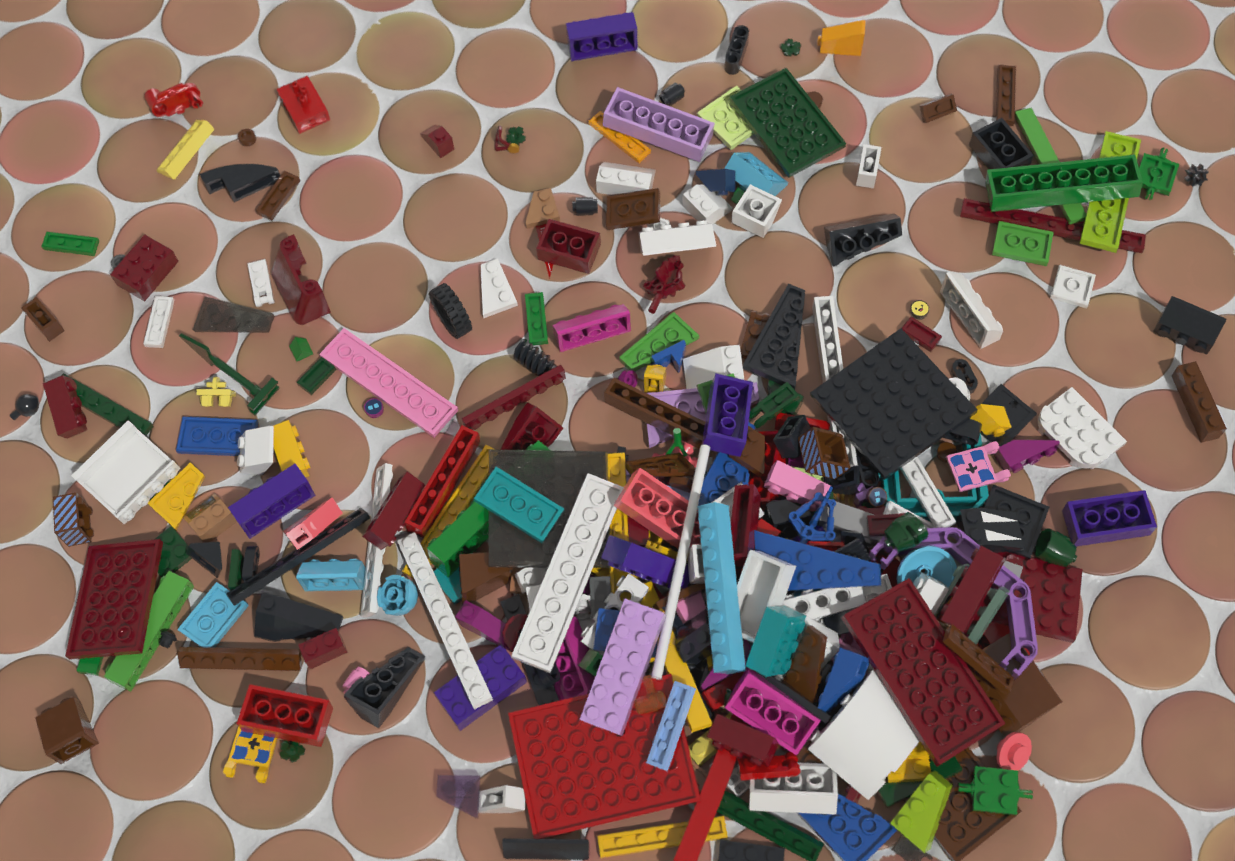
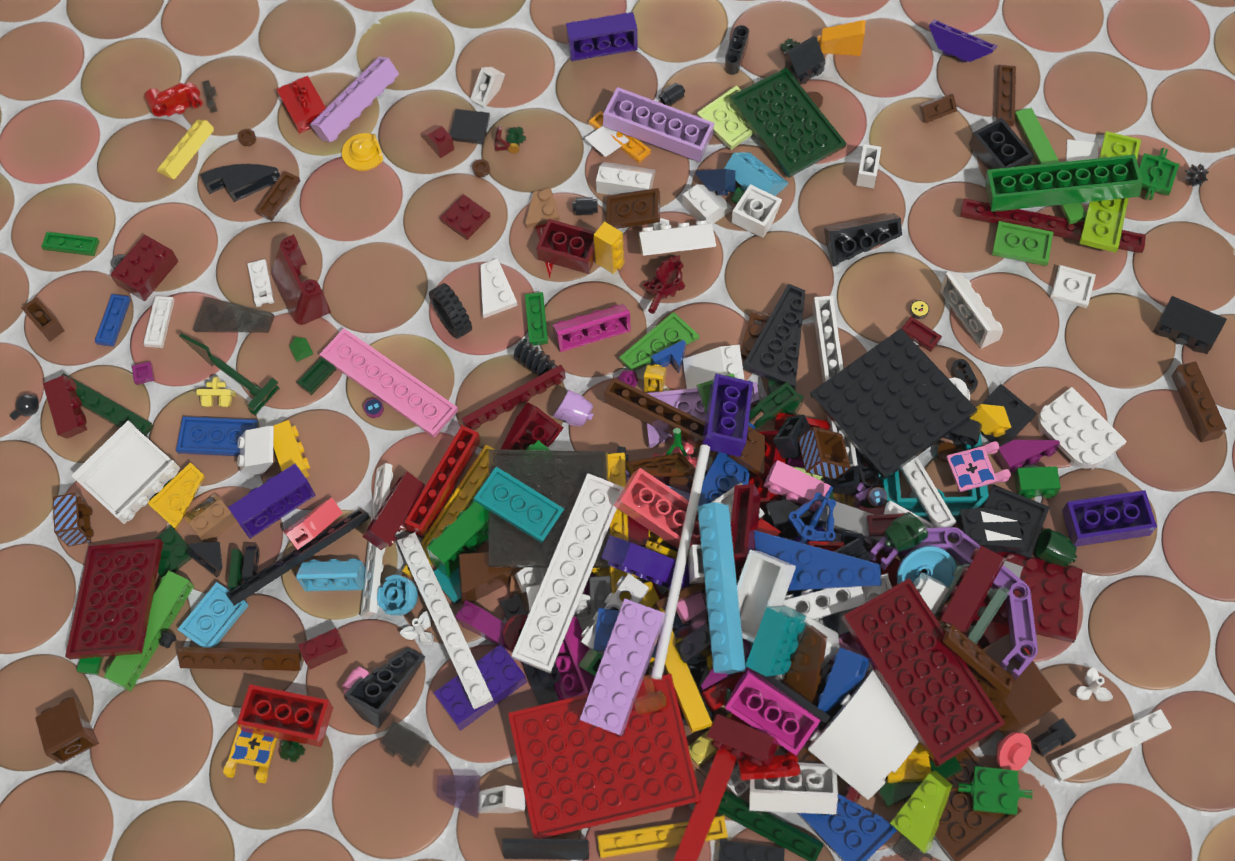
black wedge [254,592,344,642] -> none
light blue plate [646,681,696,771] -> none
none -> blue tile [95,294,131,347]
none -> magenta plate [132,362,155,385]
none -> clear smoke plate [202,80,218,113]
none -> lavender brick [310,56,399,142]
none -> yellow hat [342,133,383,171]
none -> clear smoke brick [380,721,432,768]
none -> white plant [400,611,434,646]
none -> dark red plate [440,194,491,240]
none -> black tile [450,109,490,145]
none -> white slope [470,67,505,107]
none -> reddish brown tile [472,159,490,177]
none -> lavender helmet [552,390,594,427]
none -> white sticker [585,126,629,157]
none -> yellow brick [594,222,625,274]
none -> black slope [785,36,825,85]
none -> dark purple wedge [929,20,997,62]
none -> green brick [1014,466,1061,499]
none -> black piece [1031,718,1077,757]
none -> white plate [1050,709,1172,782]
none -> white sticker [1066,139,1099,162]
none -> white plant [1076,667,1113,701]

